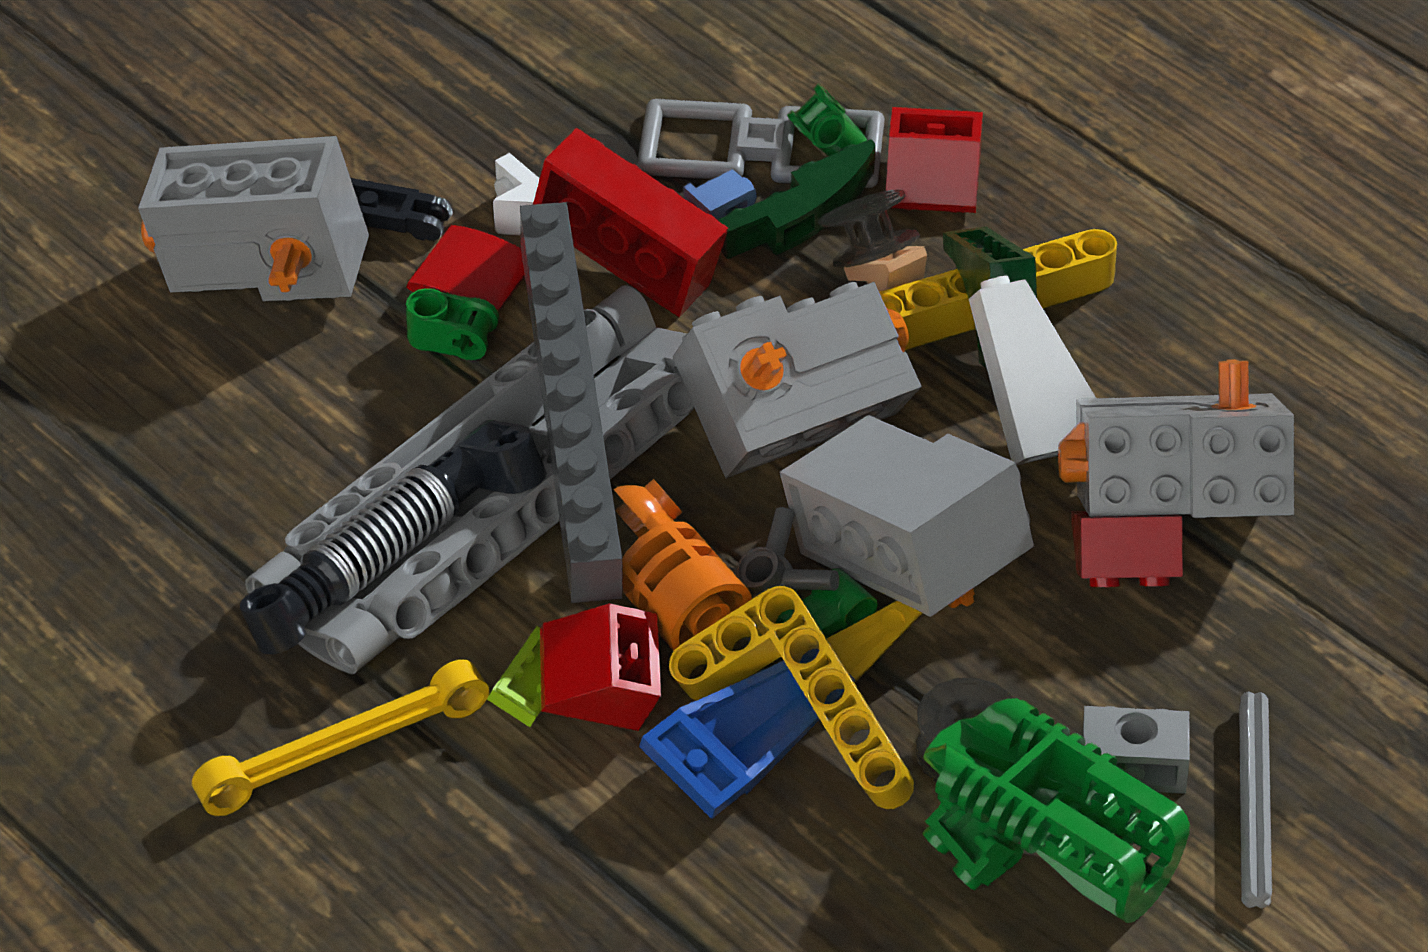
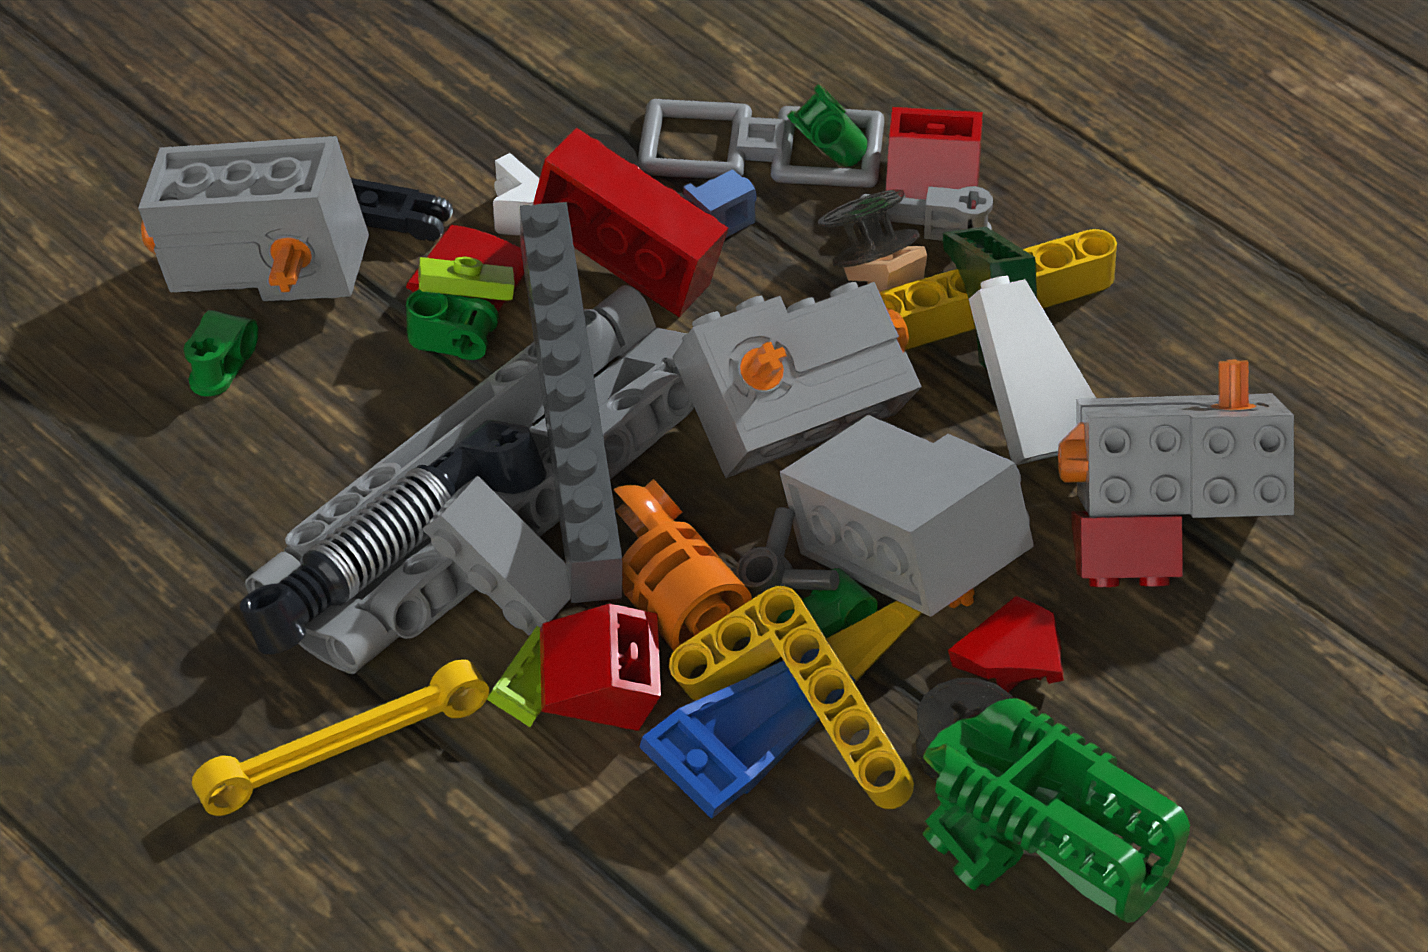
dark green slope [718,139,876,260] -> none
light grey brick [1082,706,1190,793] -> none
light grey axle [1239,691,1272,909] -> none
none -> green piece [183,310,258,397]
none -> lime plate [418,257,515,301]
none -> light grey brick [422,476,571,636]
none -> light grey connector [858,186,993,241]
none -> red slope [948,596,1064,694]

